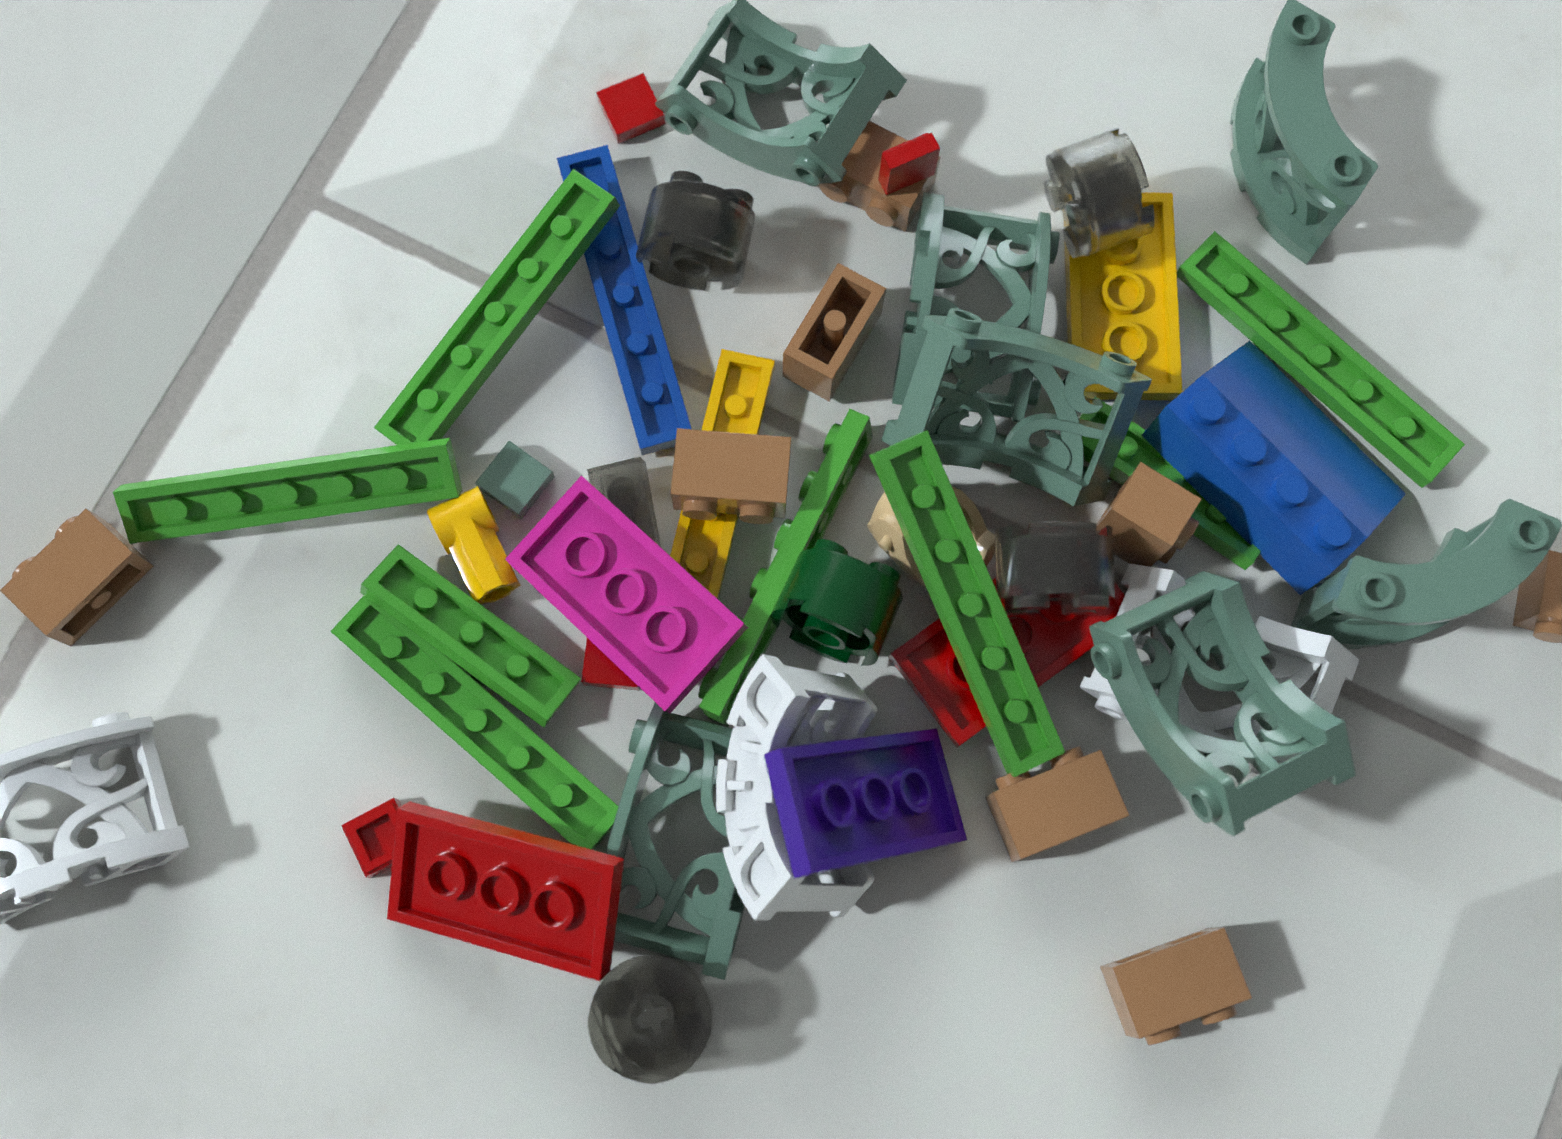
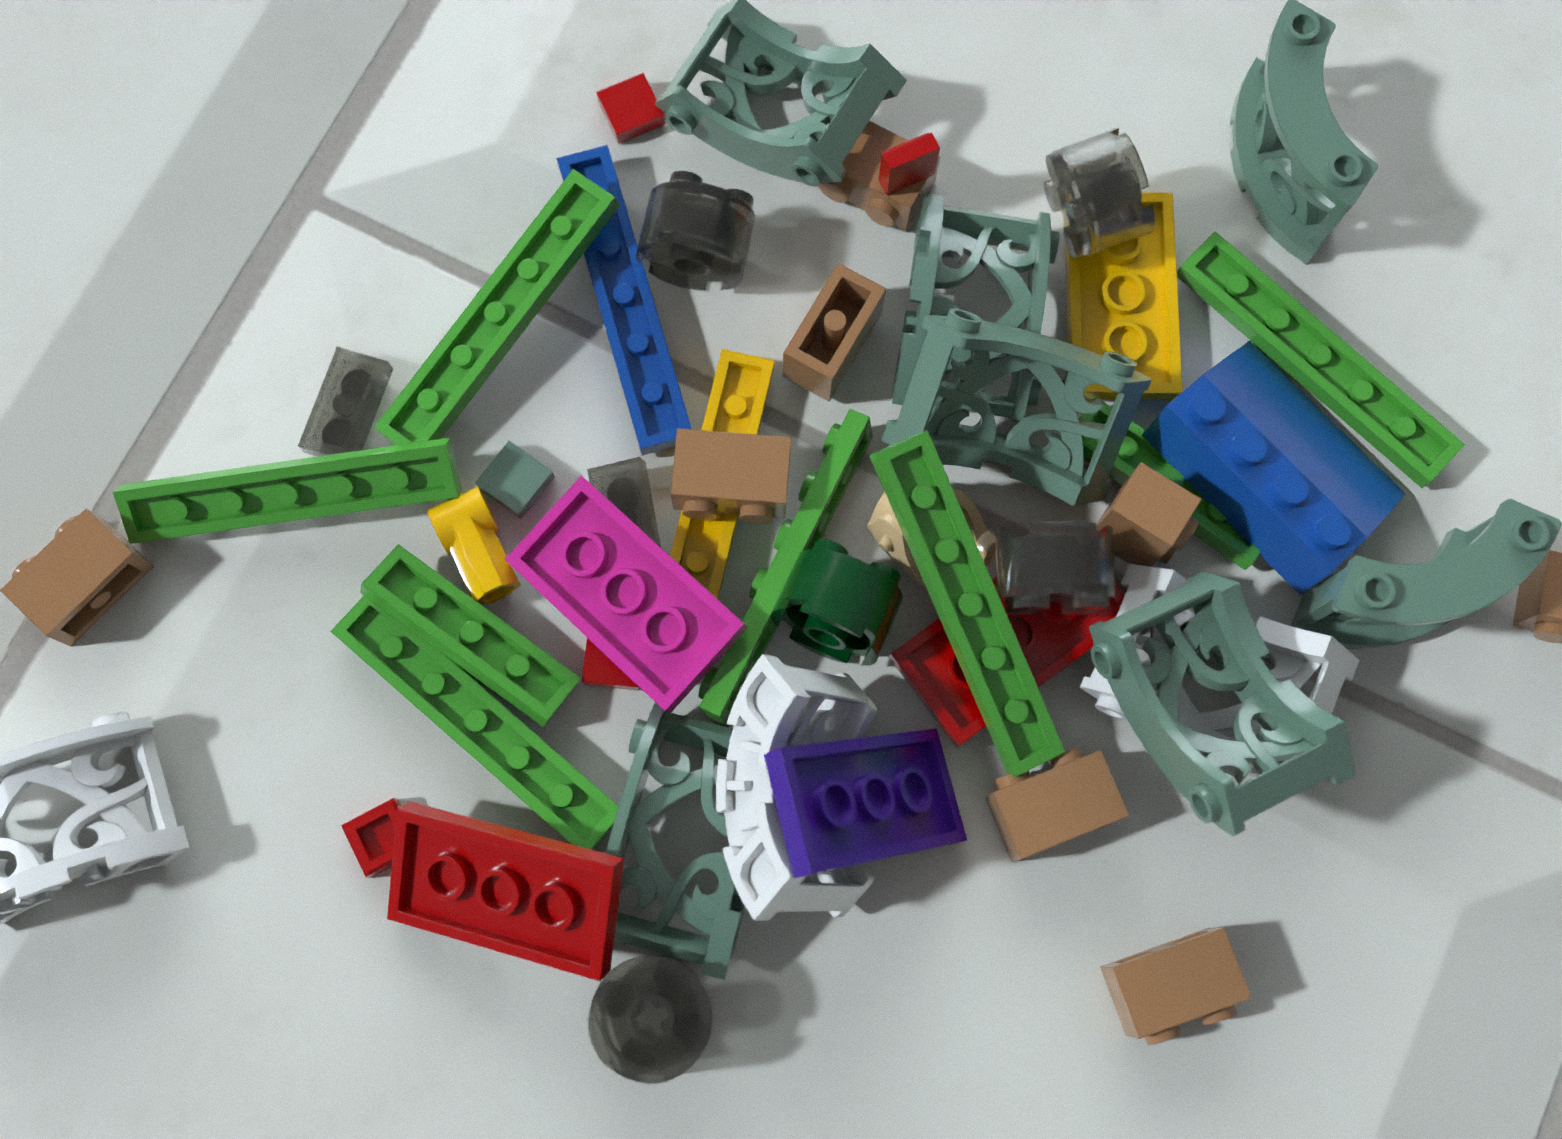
none -> clear smoke plate [298,346,393,456]

